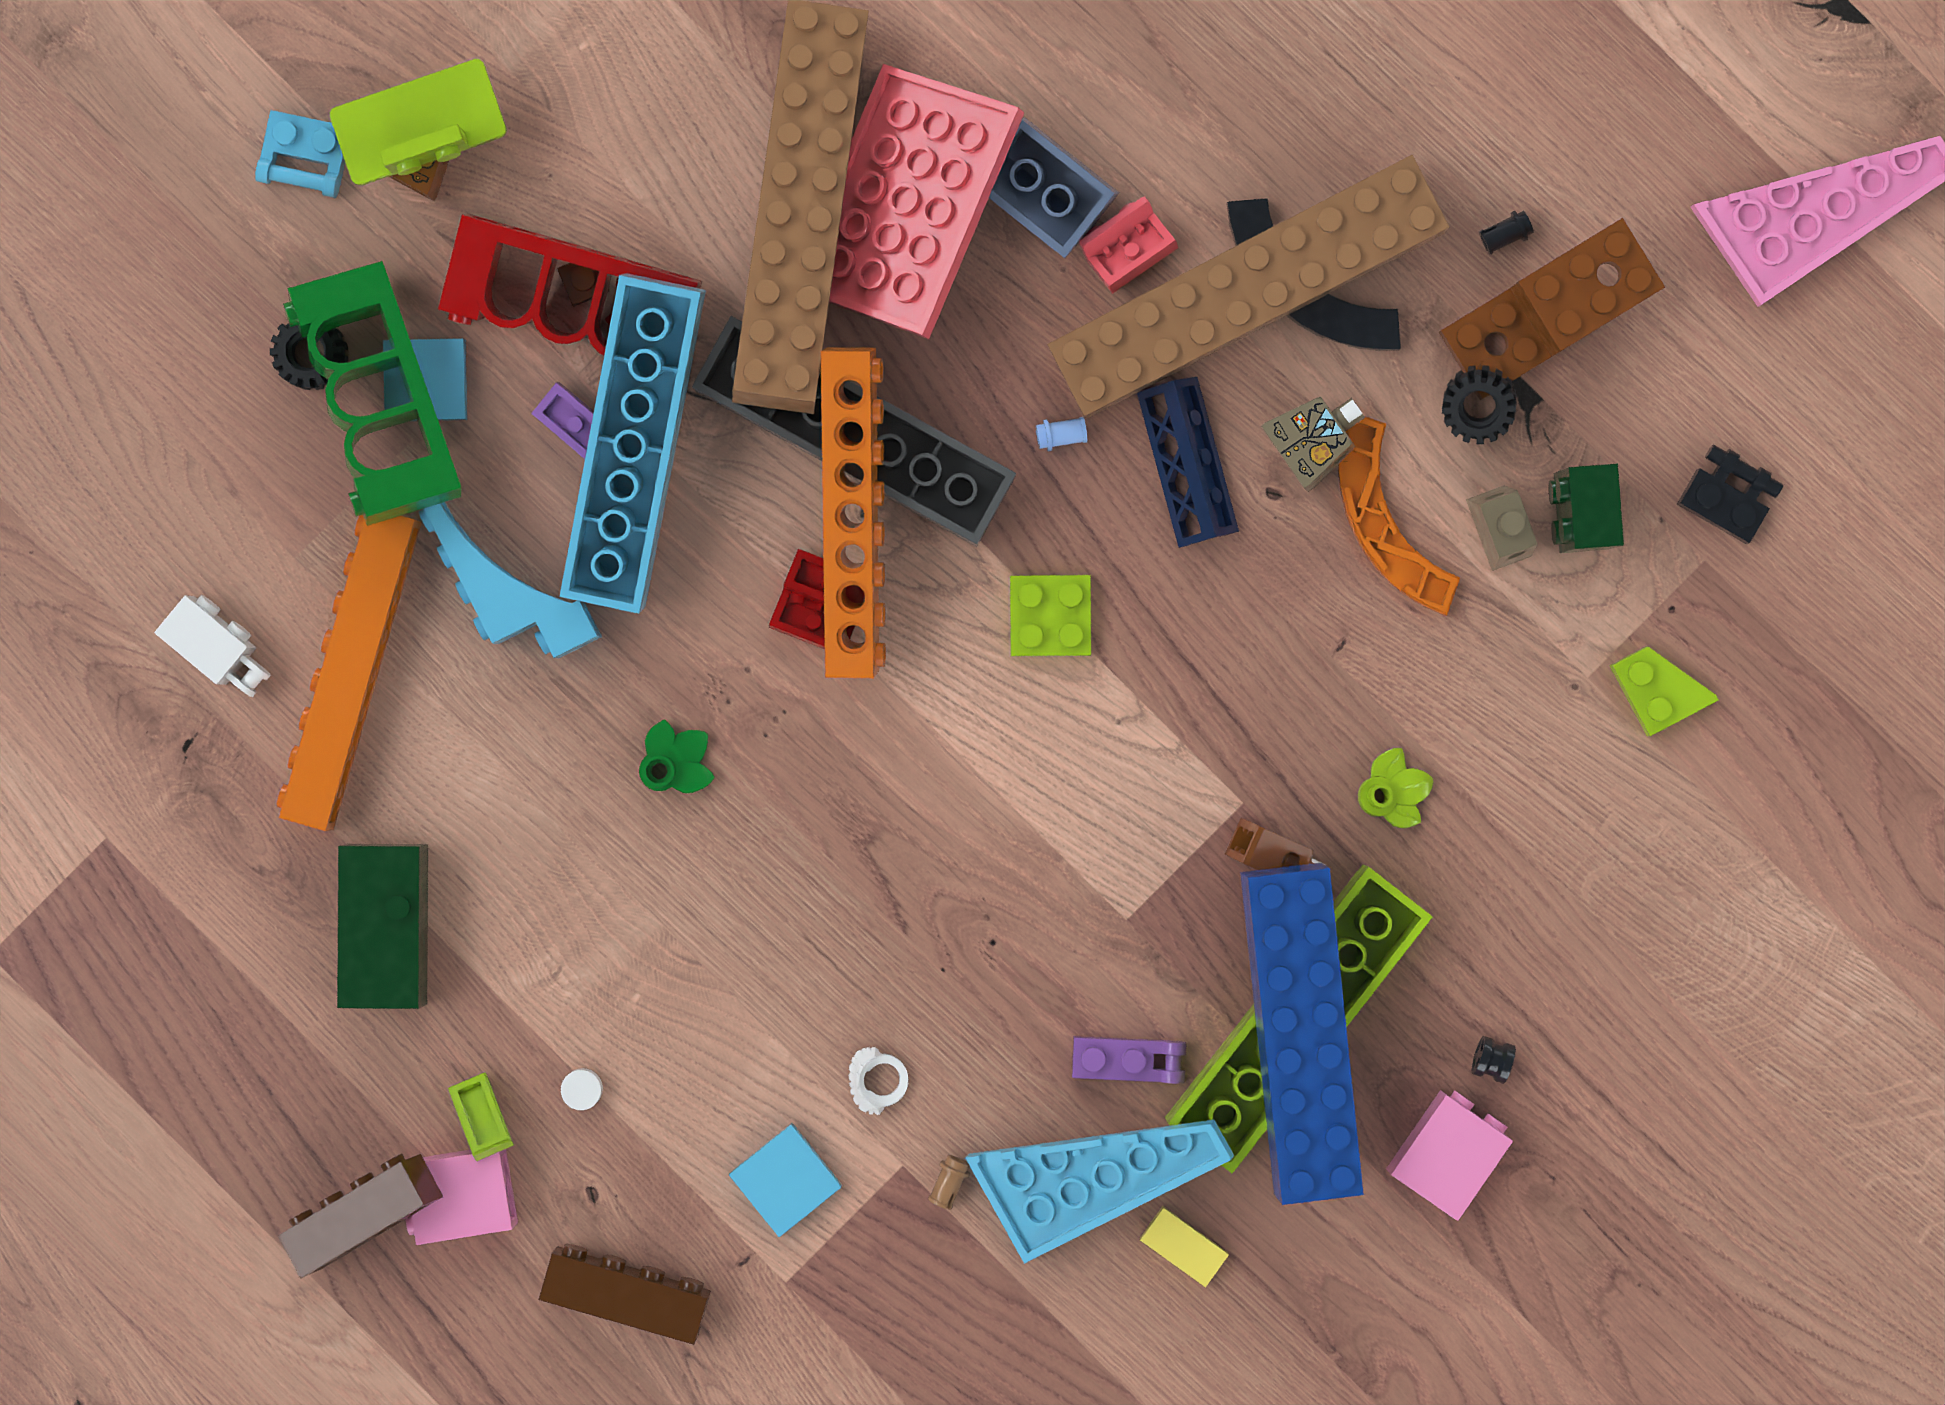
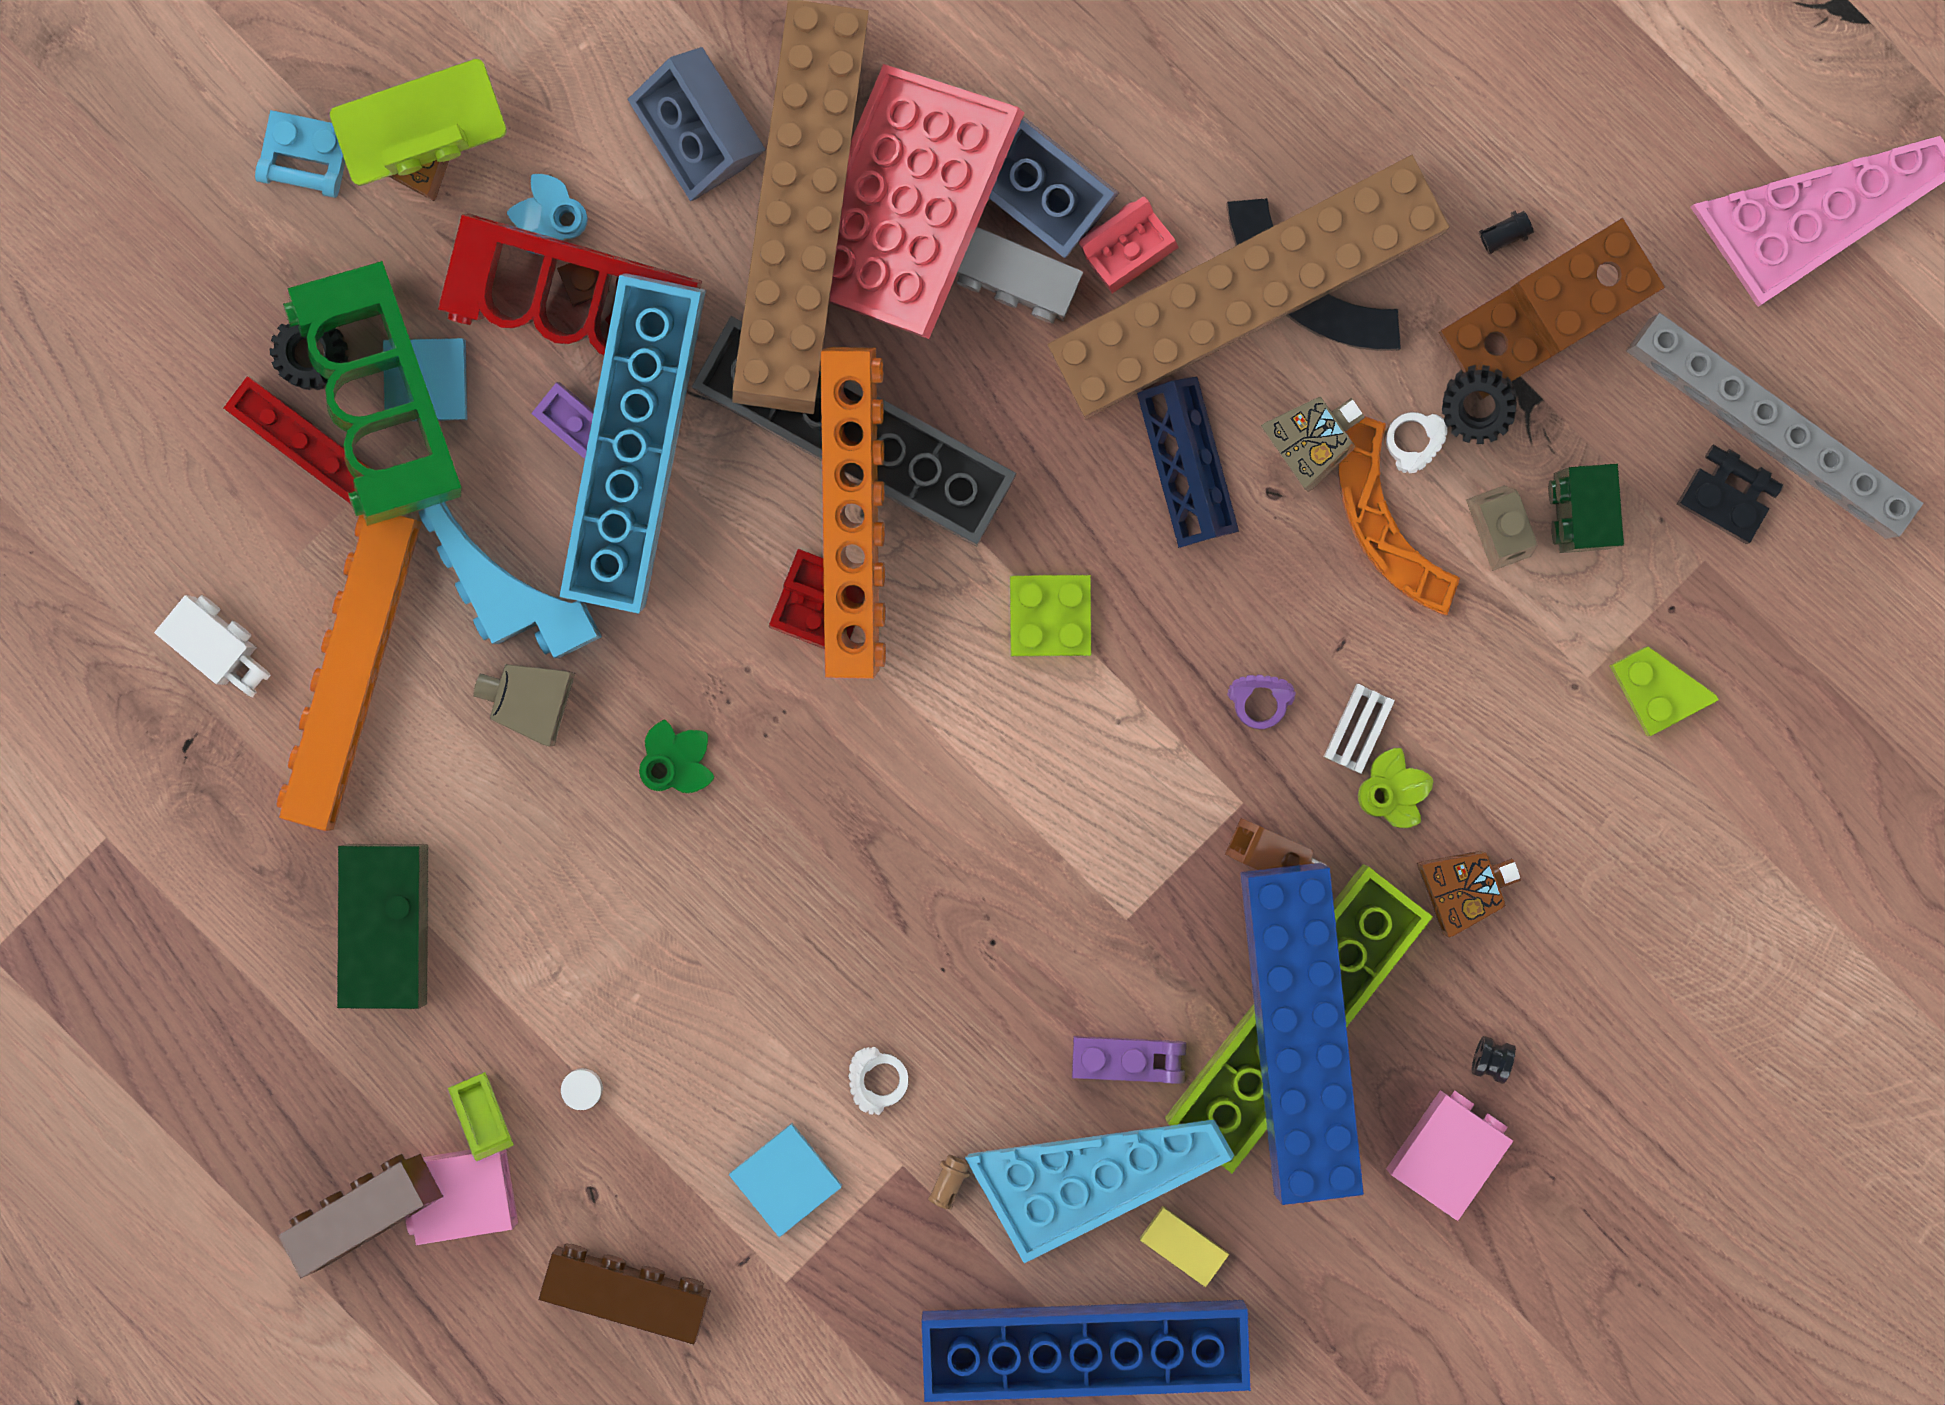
light blue pin [1036,417,1088,452] -> none
none -> red plate [223,376,372,504]
none -> dark tan torso [473,664,576,747]
none -> medium azure plate [507,174,588,255]
none -> sand blue slope [627,47,766,201]
none -> blue brick [922,1300,1251,1402]
none -> light grey brick [956,227,1083,324]
none -> medium lavender piece [1227,675,1296,729]
none -> white tile [1323,684,1395,774]
none -> white piece [1386,412,1448,473]
none -> dark orange torso [1417,851,1521,938]
none -> light grey brick [1626,313,1924,539]

